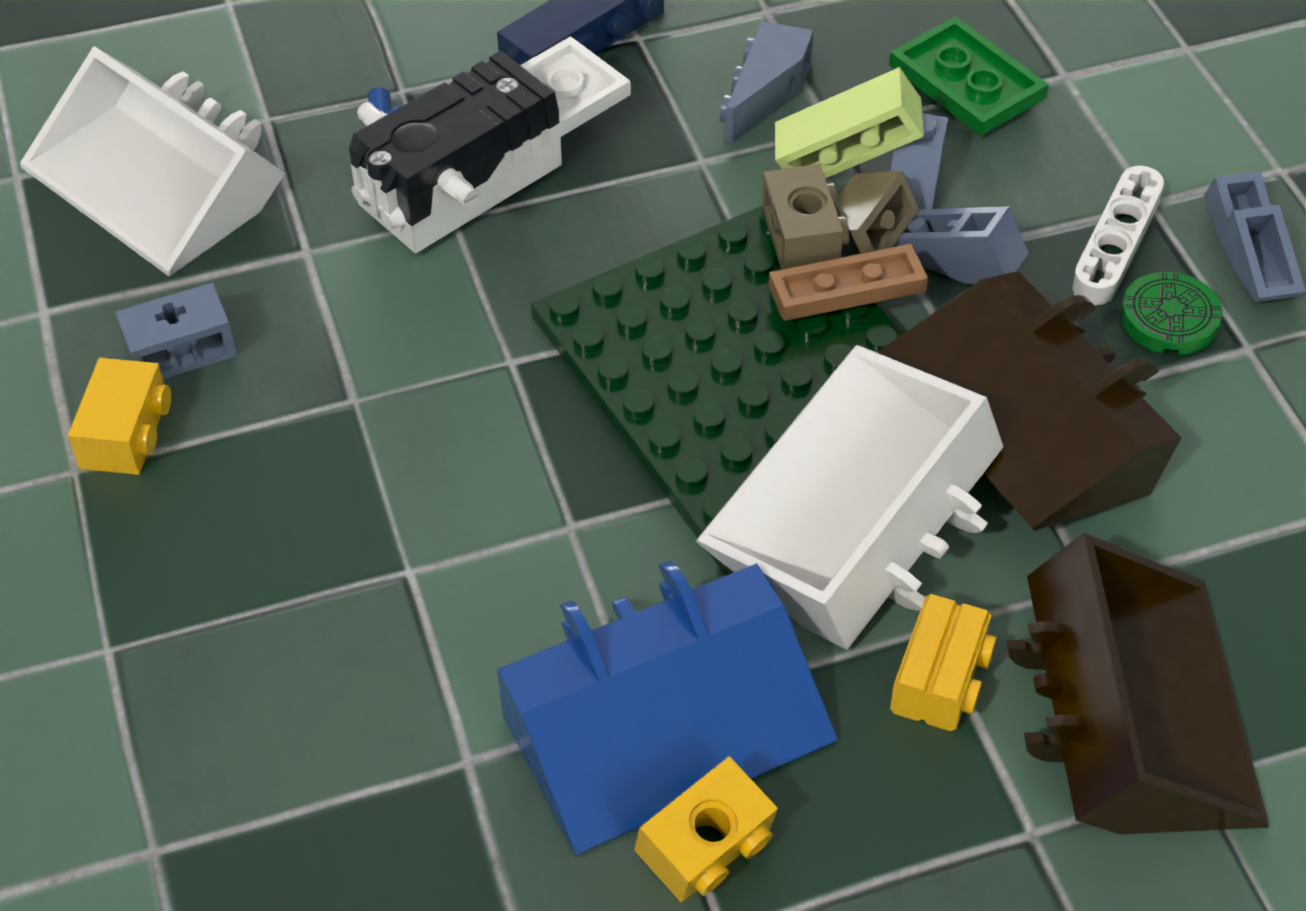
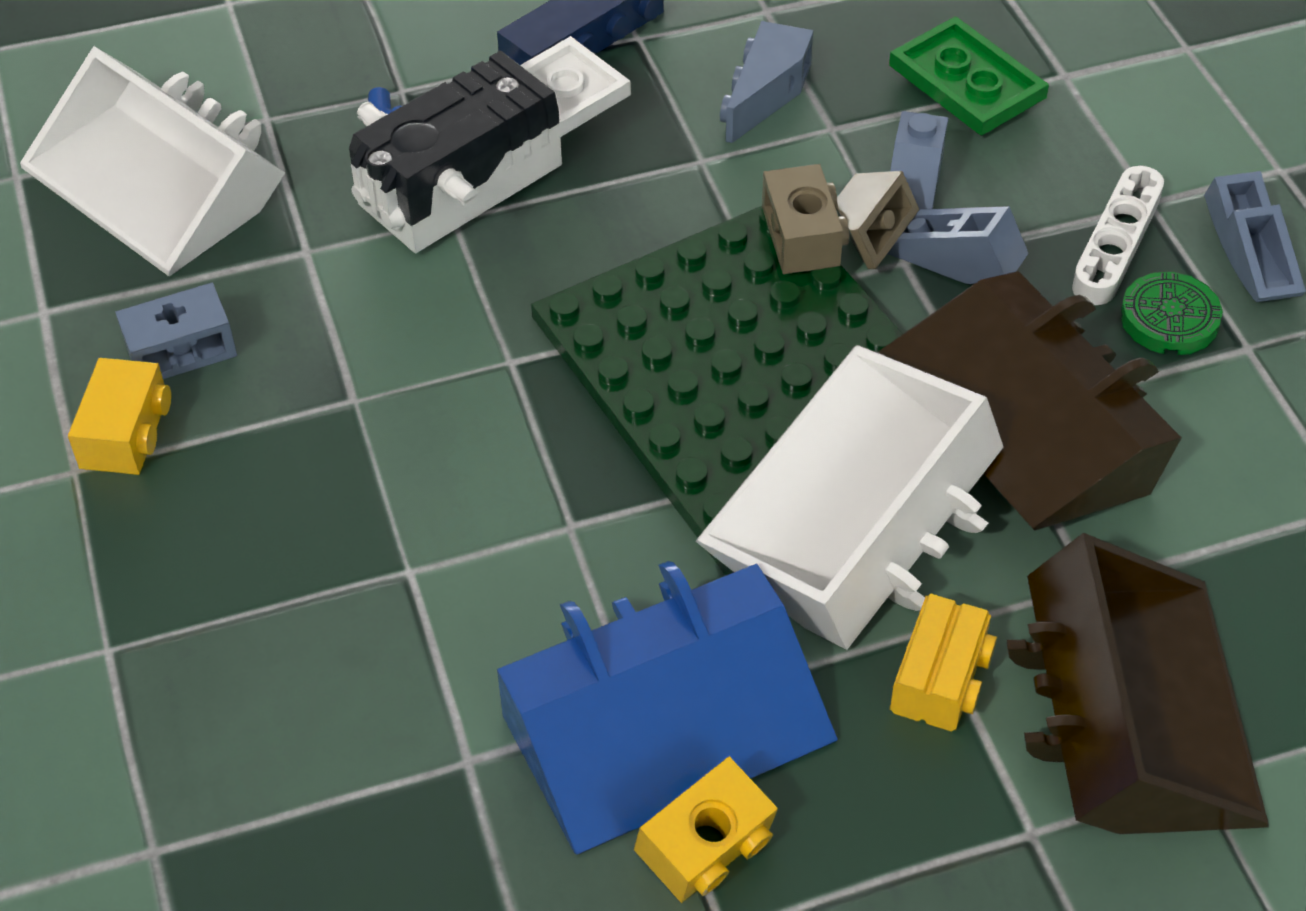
medium nougat plate [769,244,928,321] -> none
yellowish green brick [775,67,924,178] -> none

